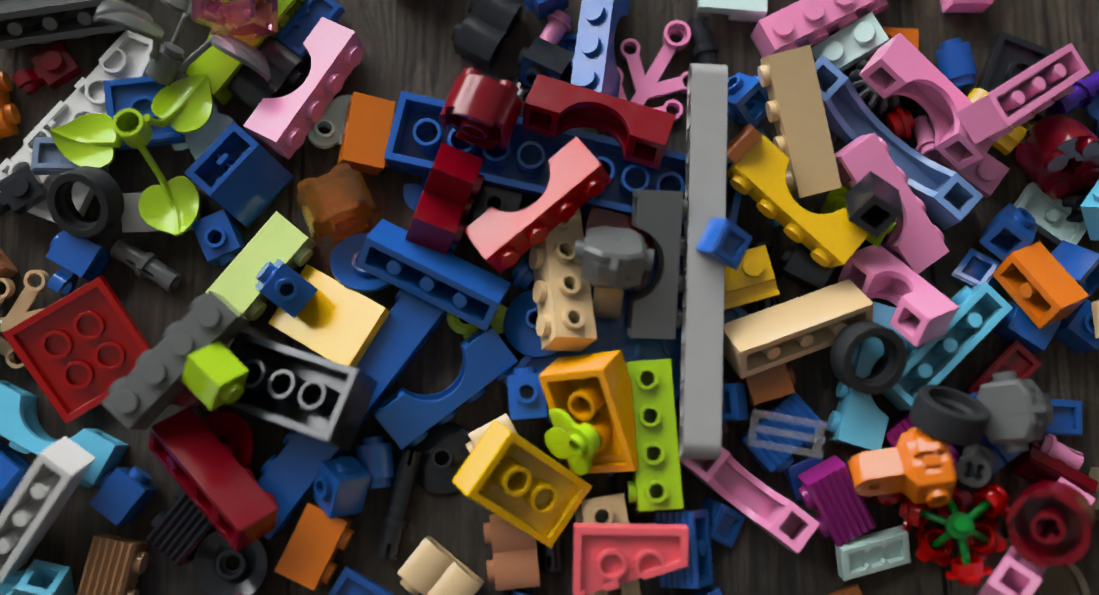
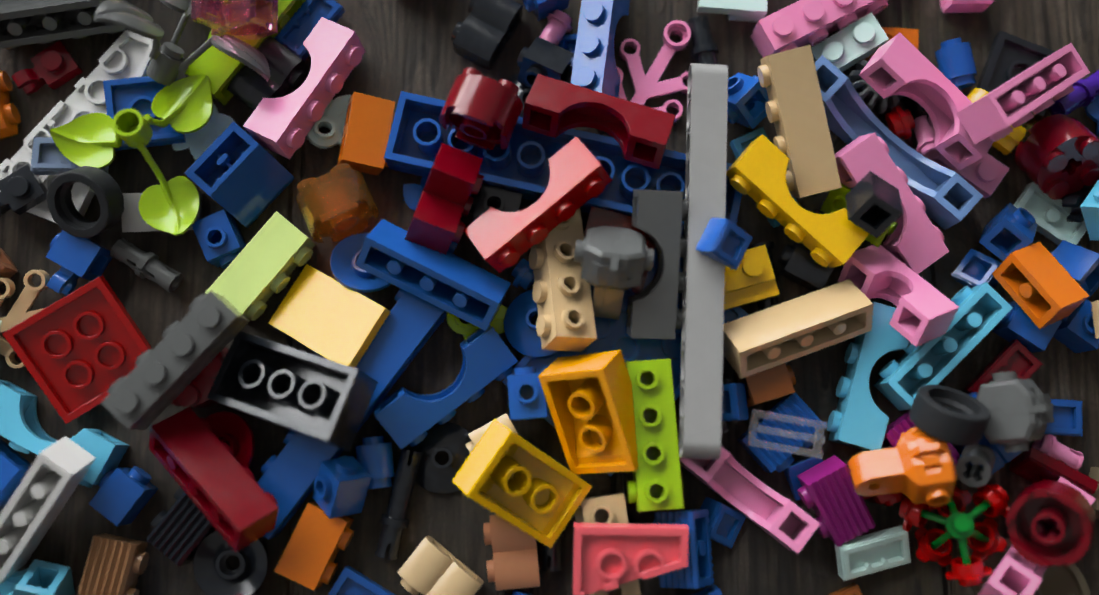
lime brick [181,341,249,411] -> none
blue brick [255,258,317,318] -> none
lime plate [544,408,601,476] -> none
dark orange tile [726,123,762,164] -> none
black tyre [830,321,907,395] -> none

